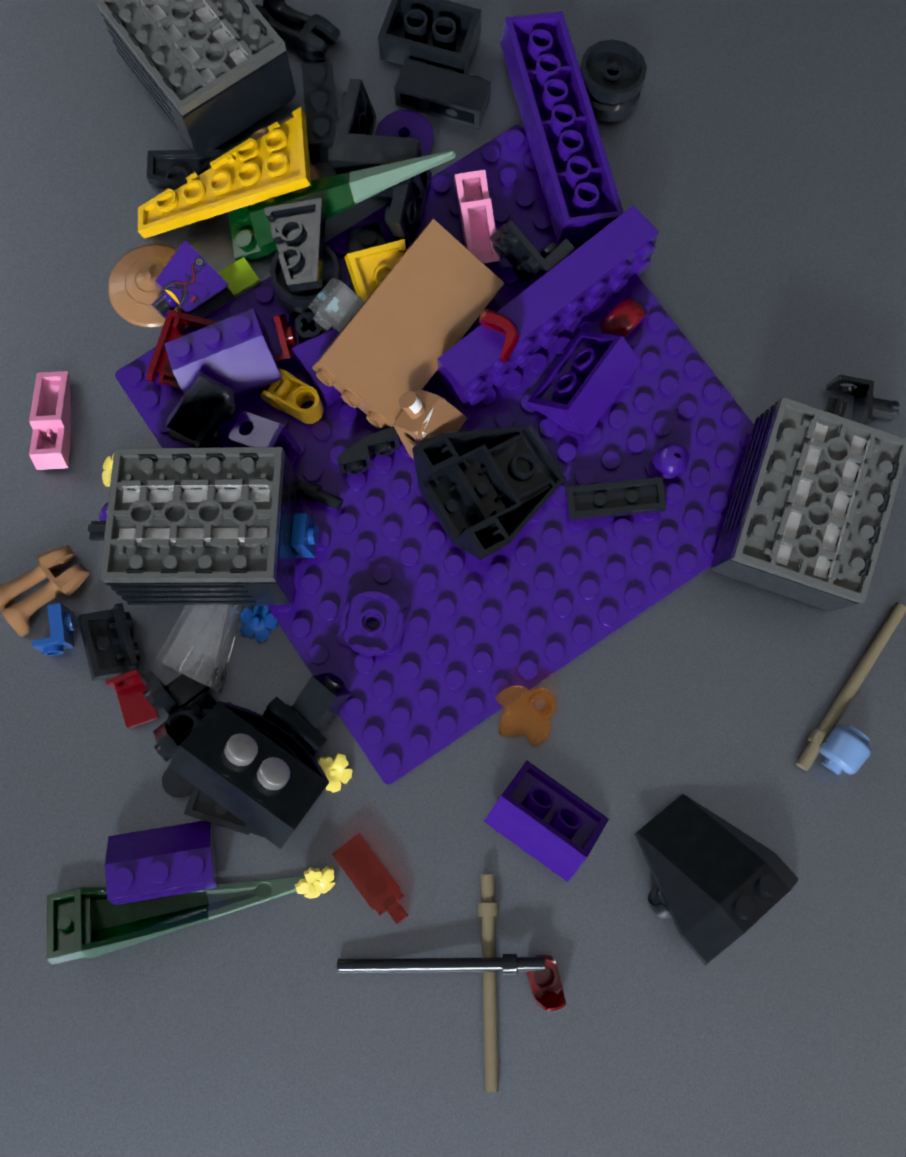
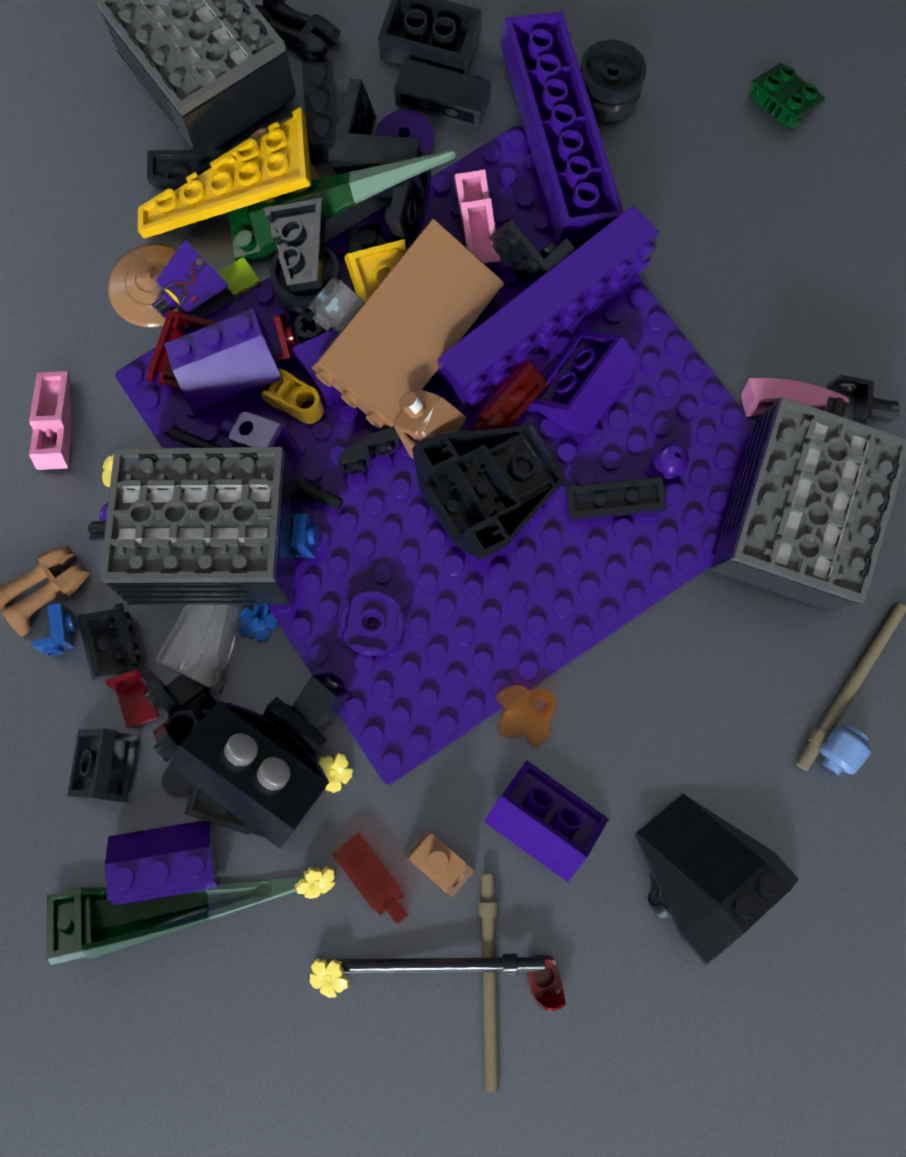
black bracket [166,371,236,448] -> none
dark red hair [479,309,520,363] -> none
dark red hair [600,298,648,339] -> none
none -> black bracket [67,728,138,803]
none -> light yellow plant [309,958,350,998]
none -> medium nougat torso [404,829,474,897]
none -> clear red hinge [470,360,548,431]
none -> bright pink slope [741,378,850,417]
none -> dark green hinge [748,63,826,130]

